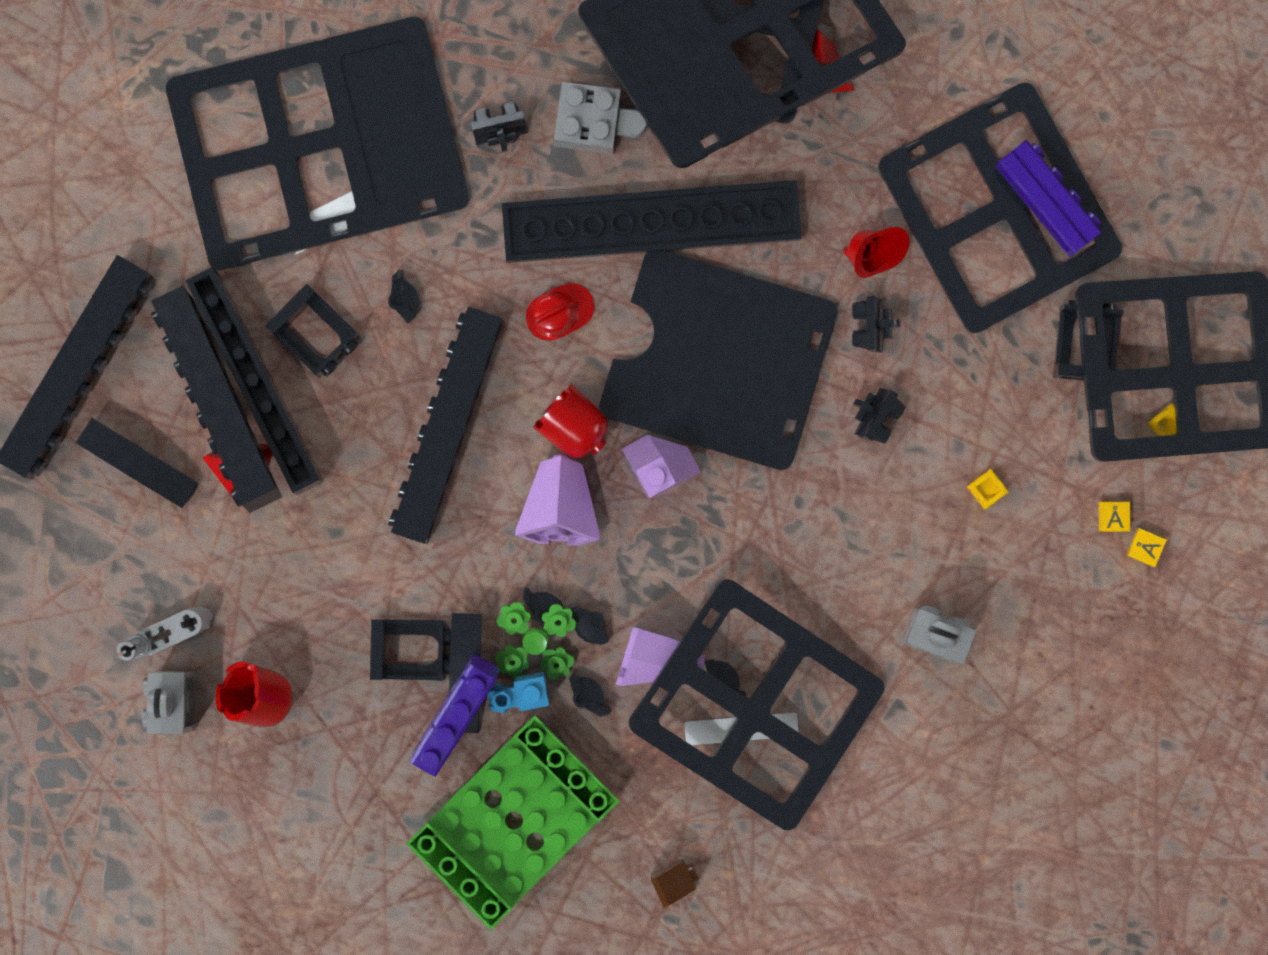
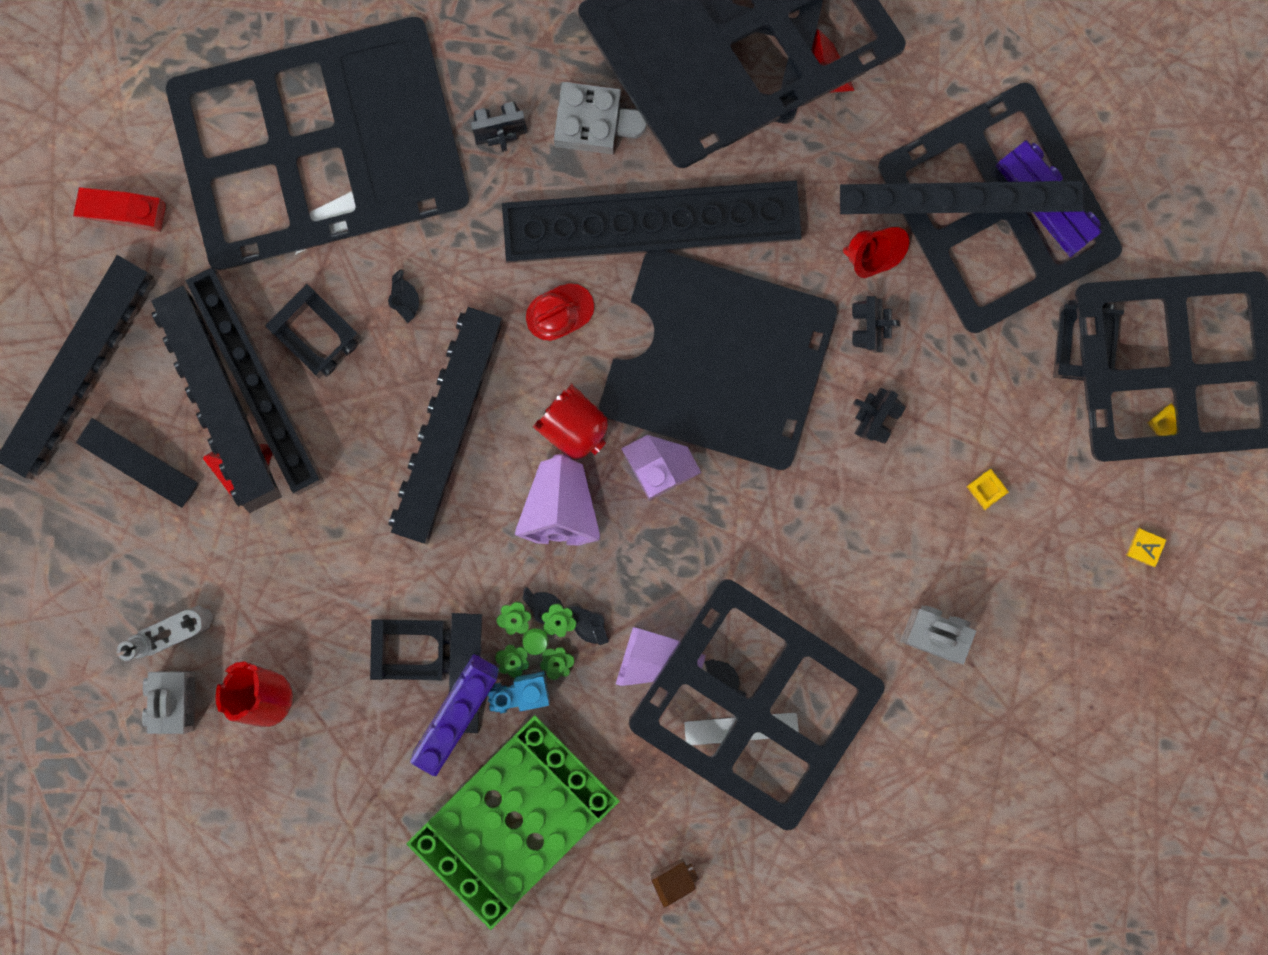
black piece [569,675,611,718] -> none
yellow tile [1098,502,1130,532] -> none
none -> red slope [73,187,166,232]
none -> black brick [840,181,1083,214]

